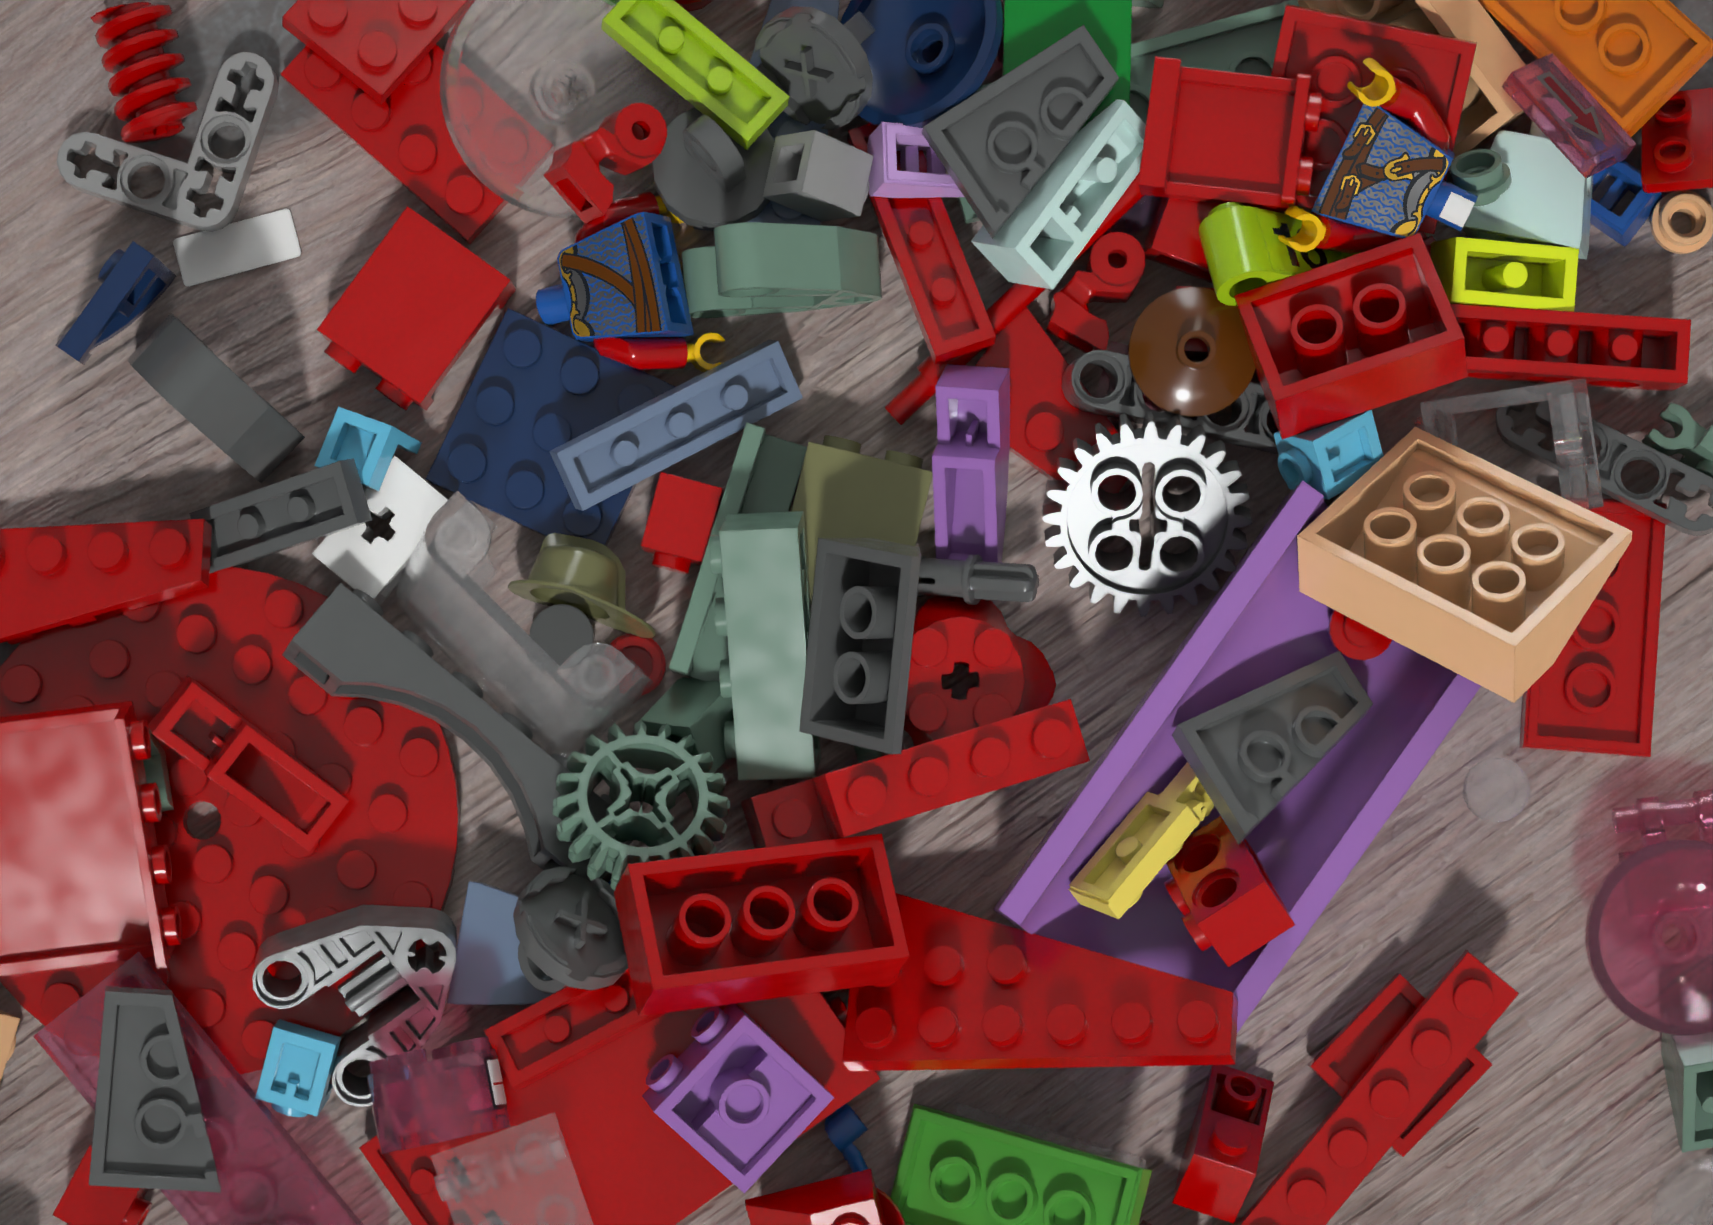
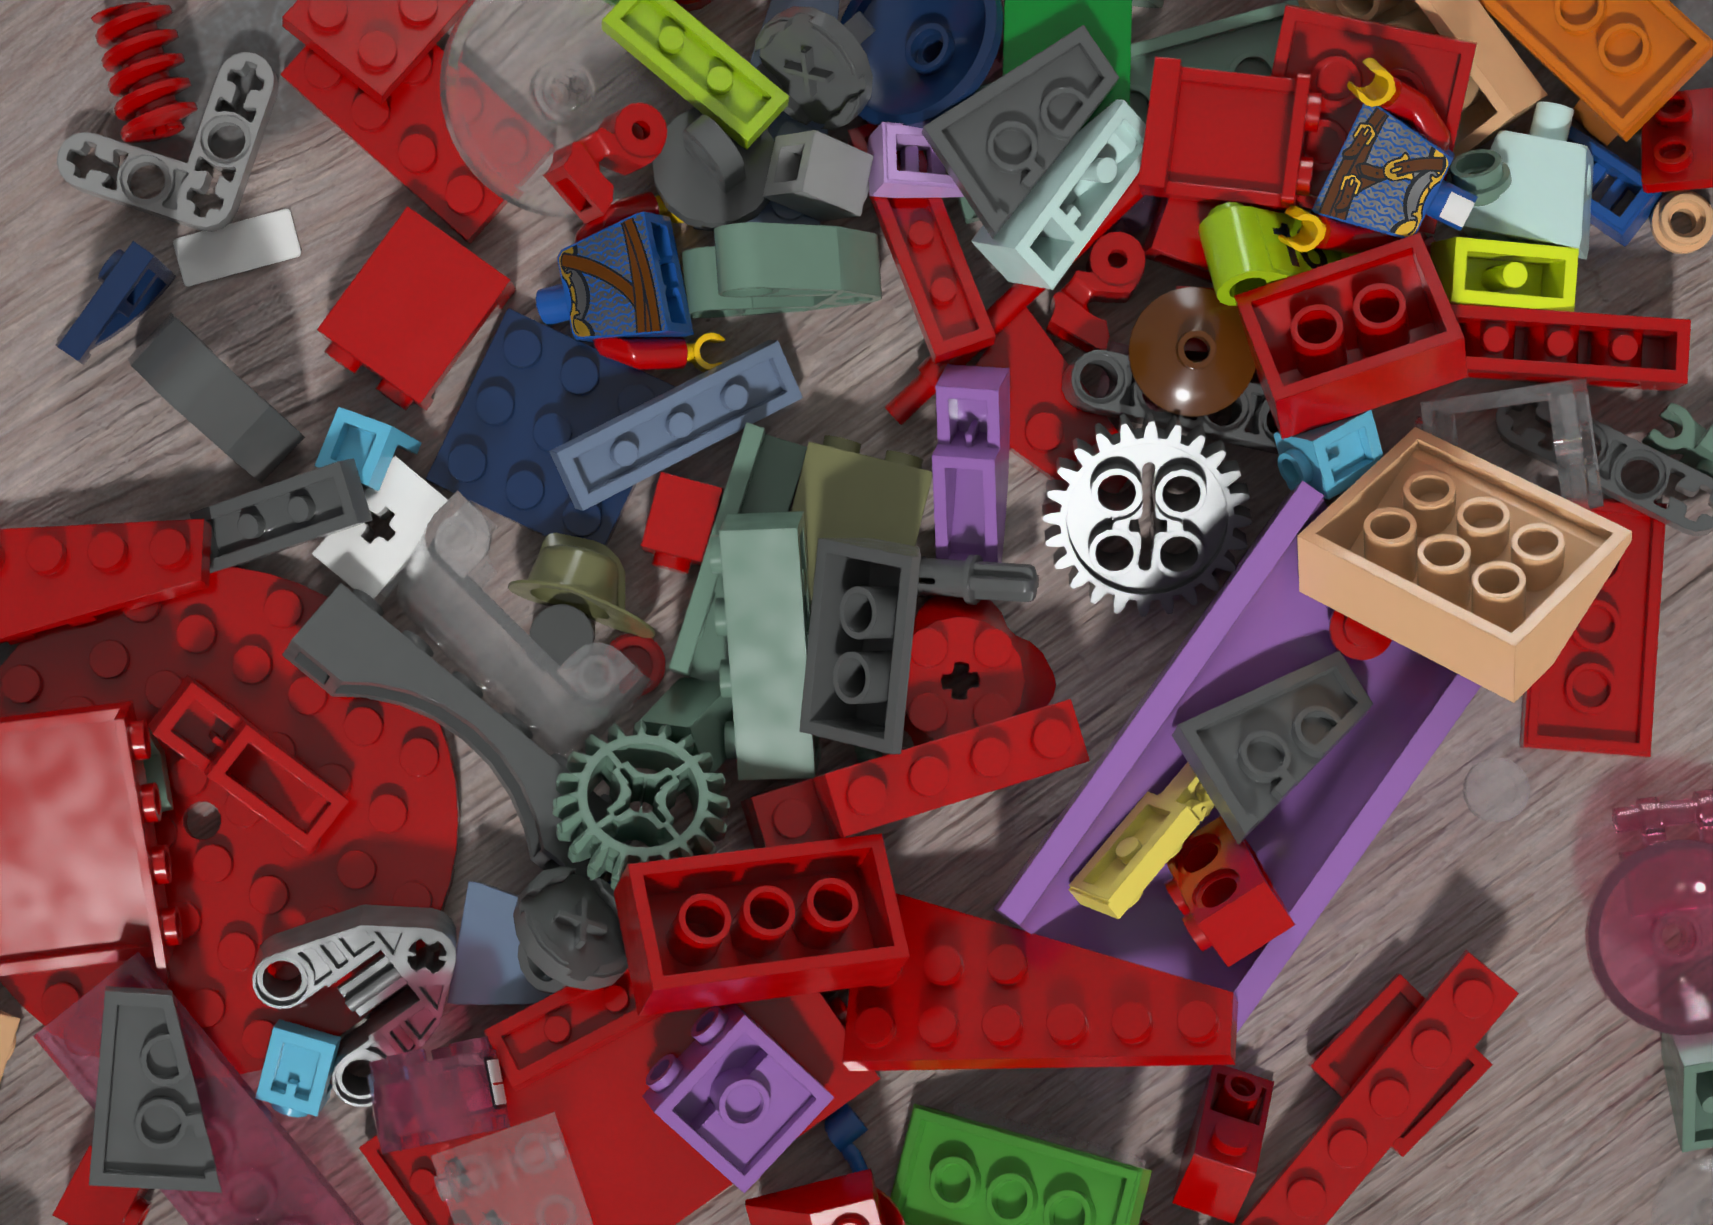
clear pink tile [1502,53,1636,178] -> none

